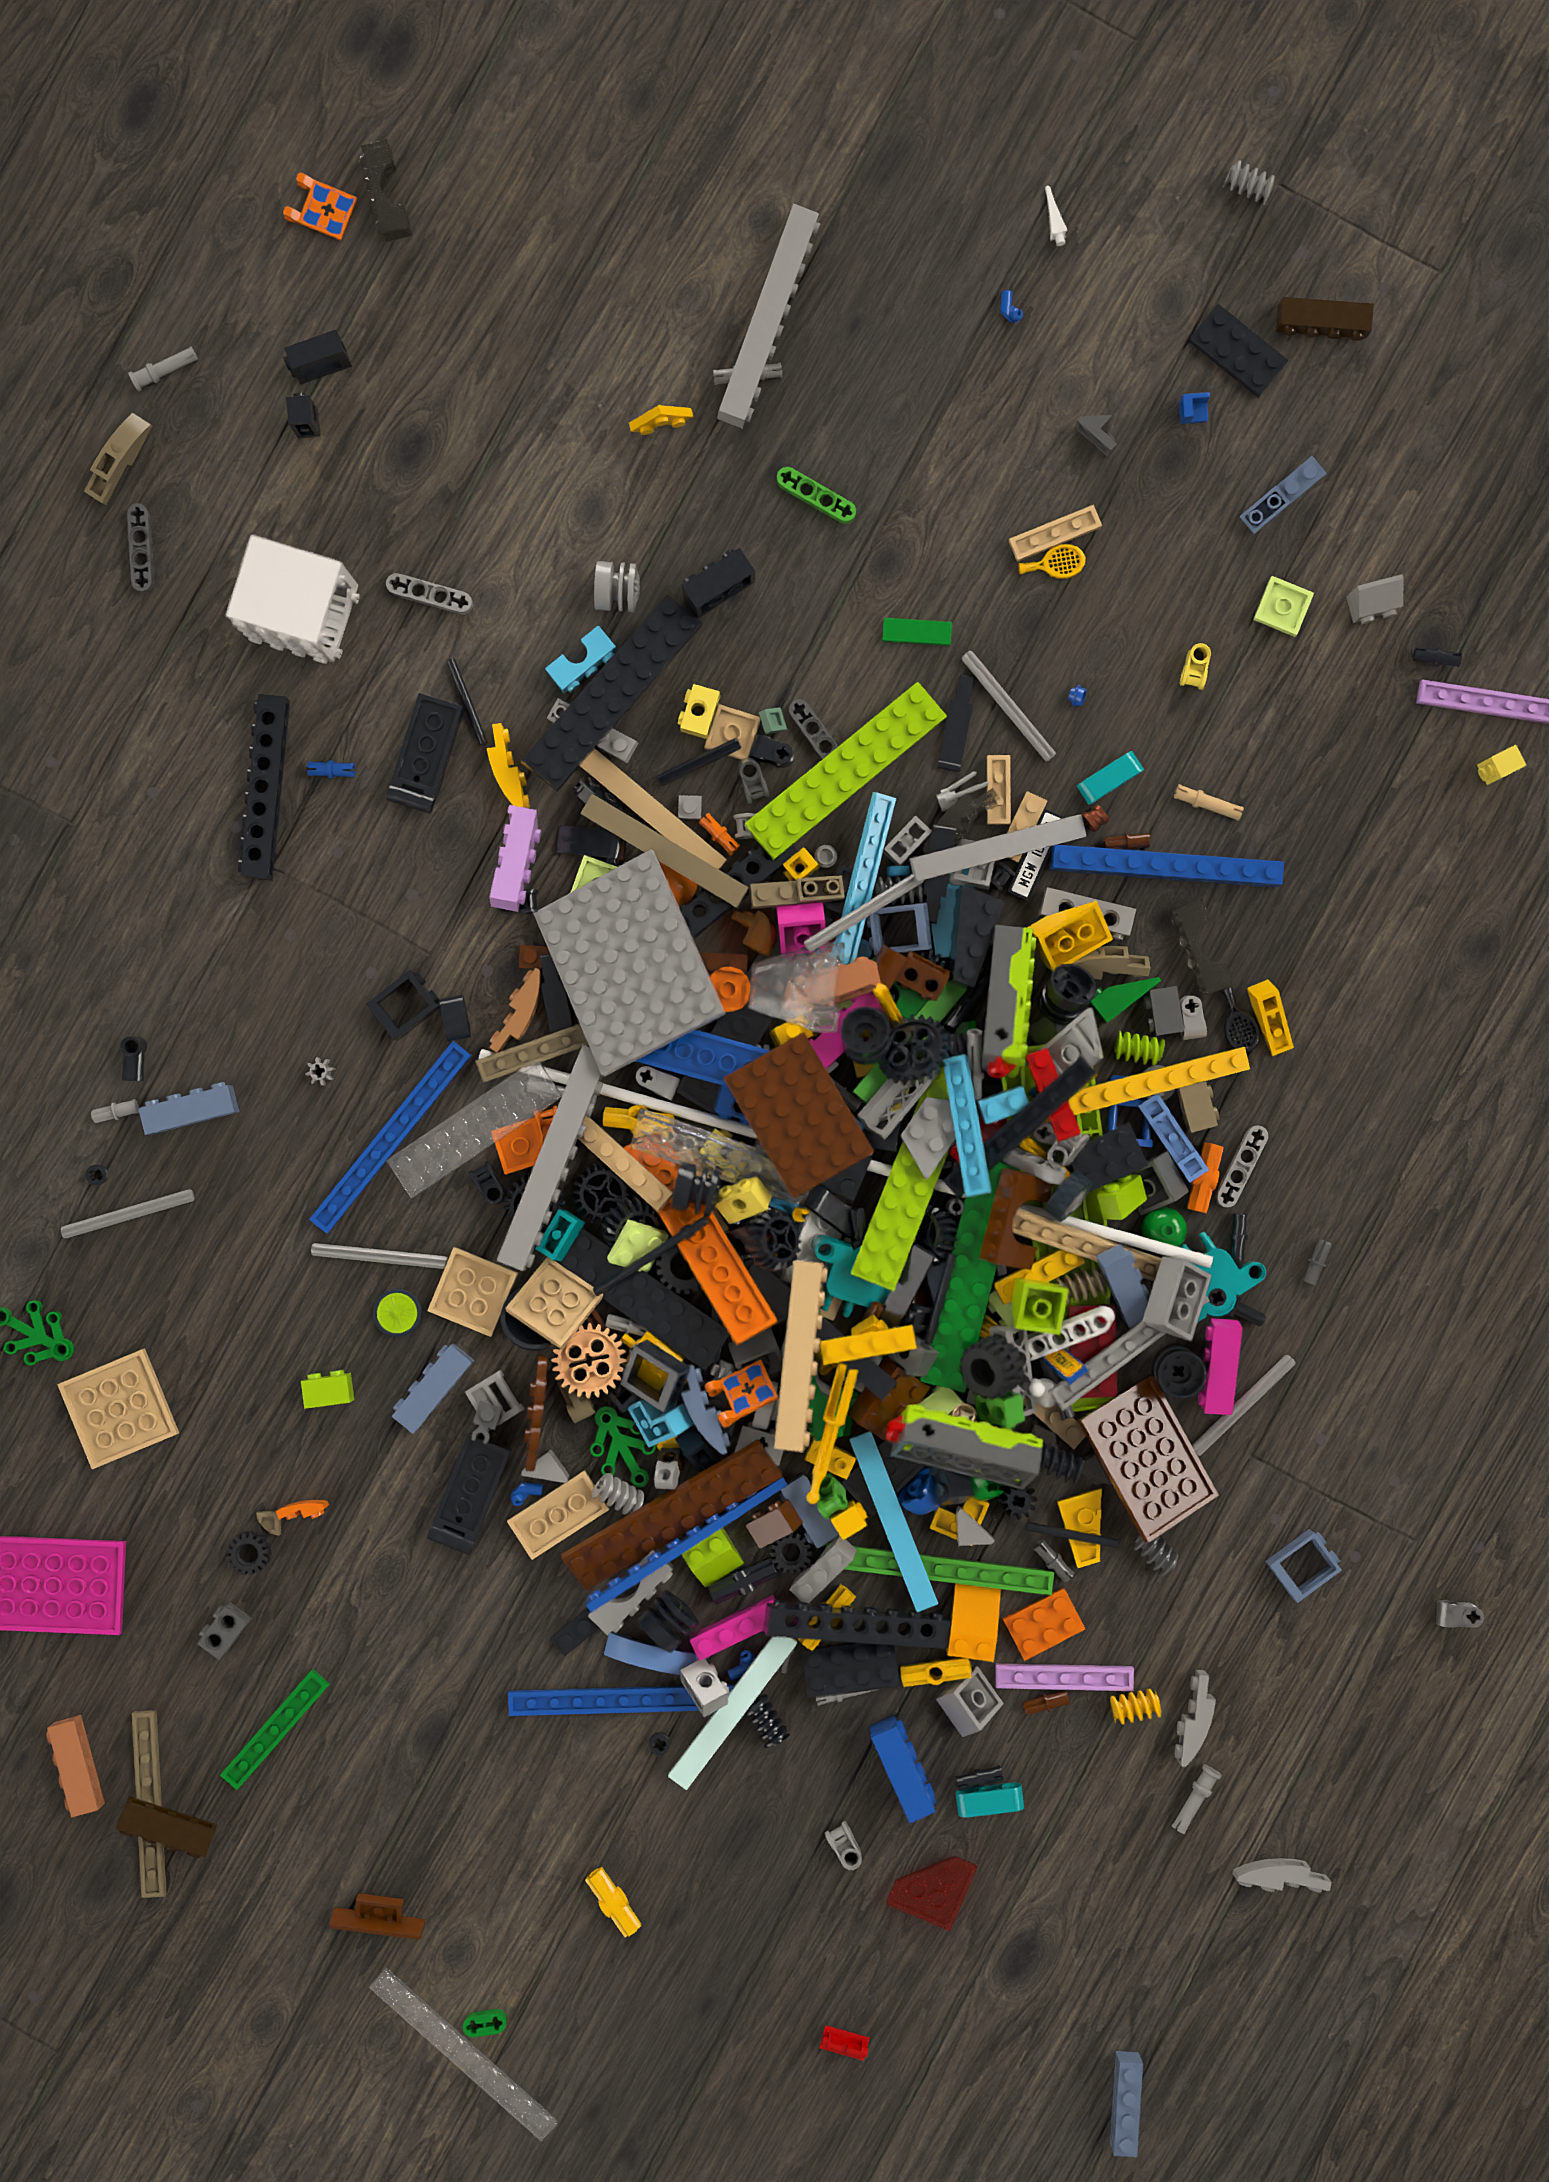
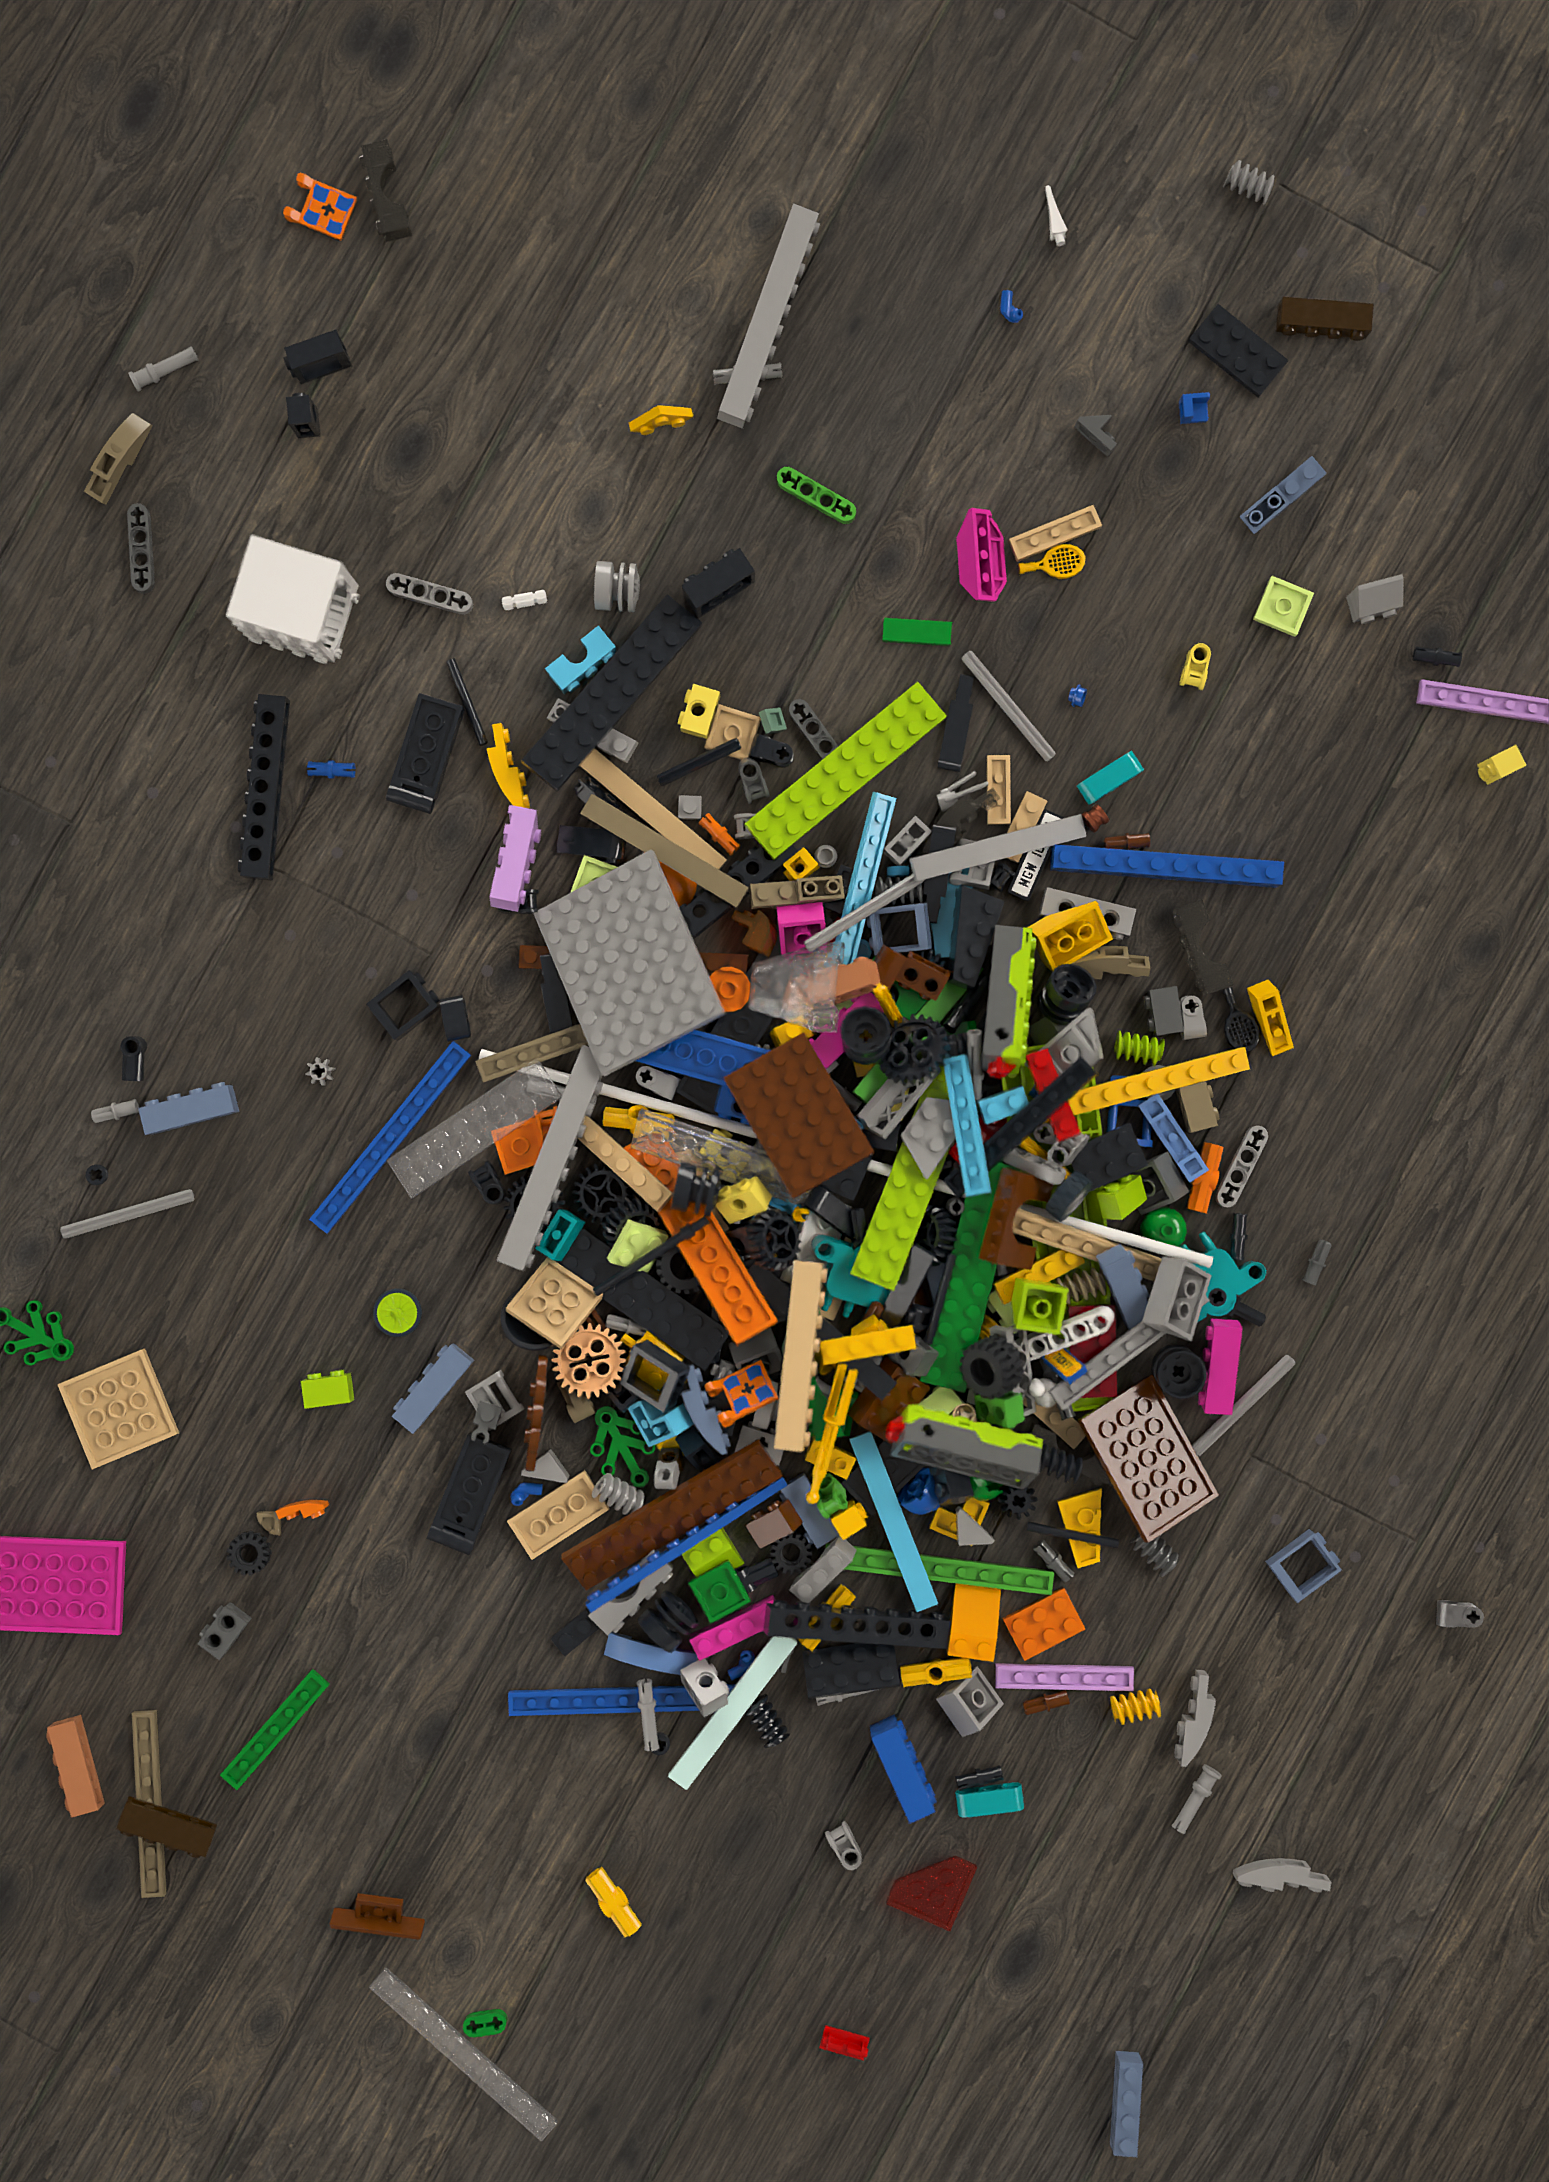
light grey axle [311,1243,448,1269] -> none
tan plate [428,1247,518,1337] -> none
medium nougat slope [489,968,542,1053] -> none
green slope [1089,977,1162,1024] -> none
tan pin [1174,784,1243,821] -> none
none -> white axle [502,590,547,610]
none -> light grey pin [637,1679,659,1751]
none -> green tile [688,1560,751,1624]
none -> dark pink wedge [956,508,1007,602]

